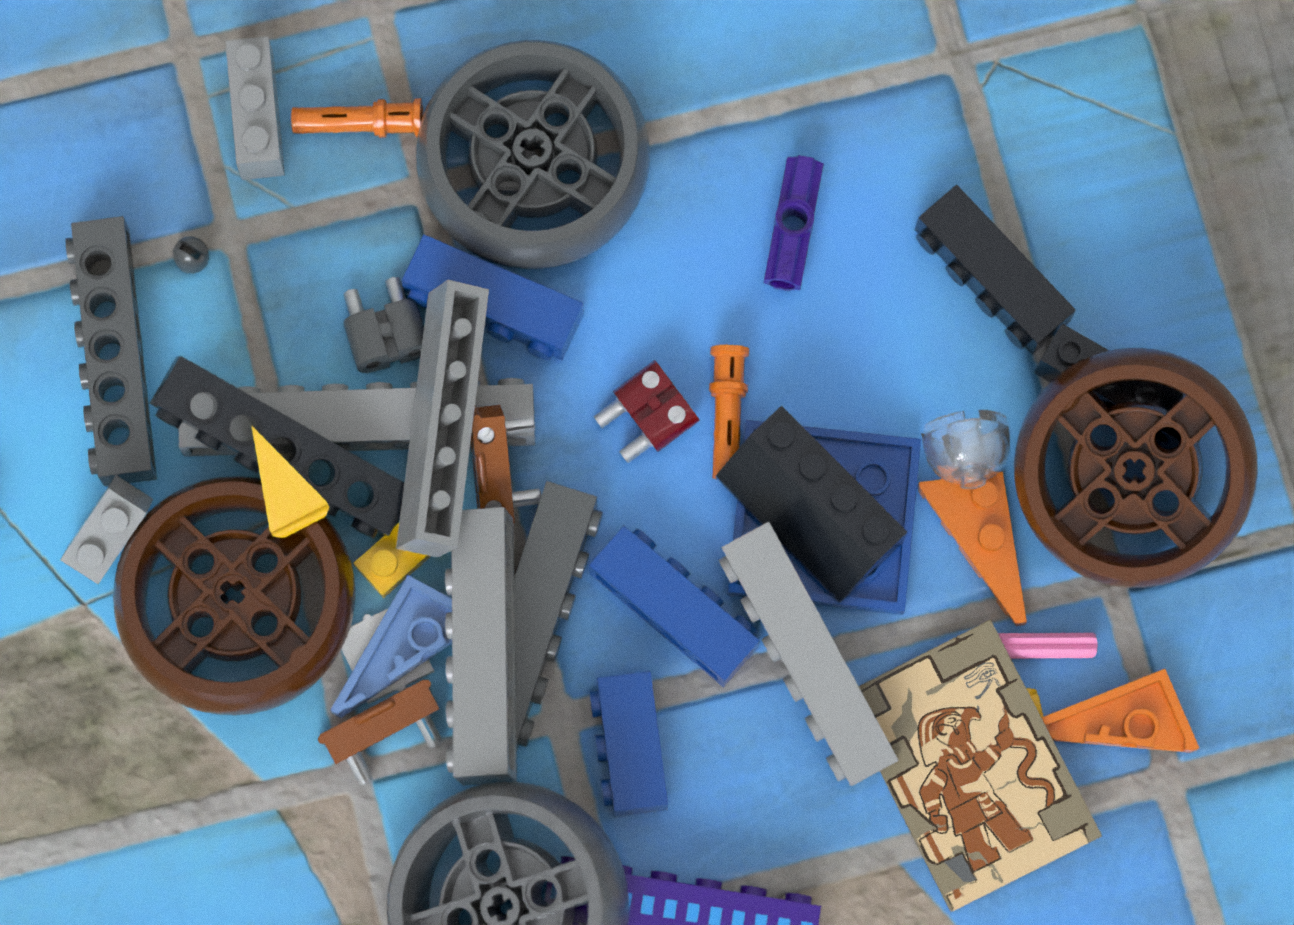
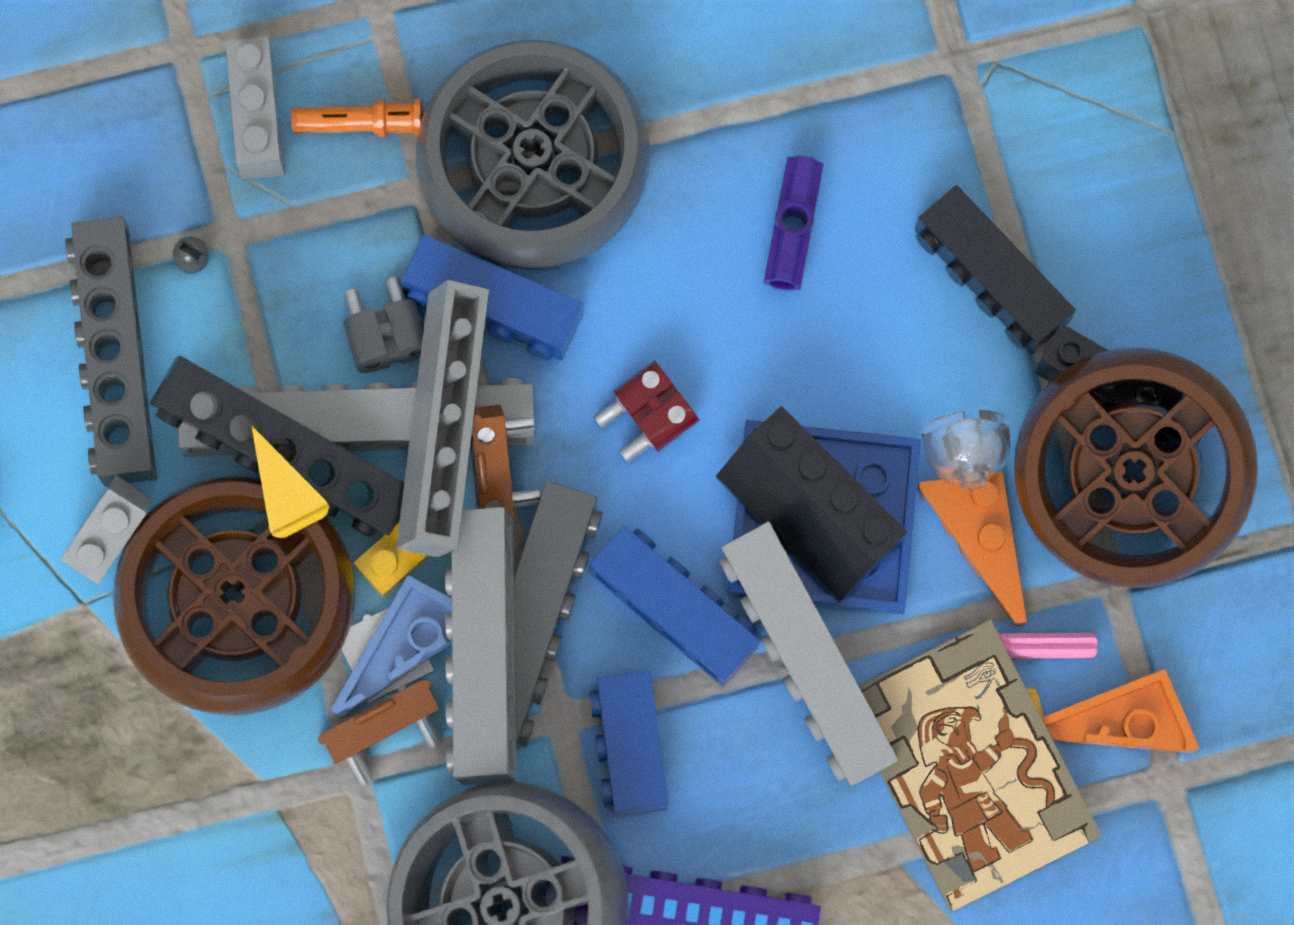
orange pin [709,344,749,479] -> none

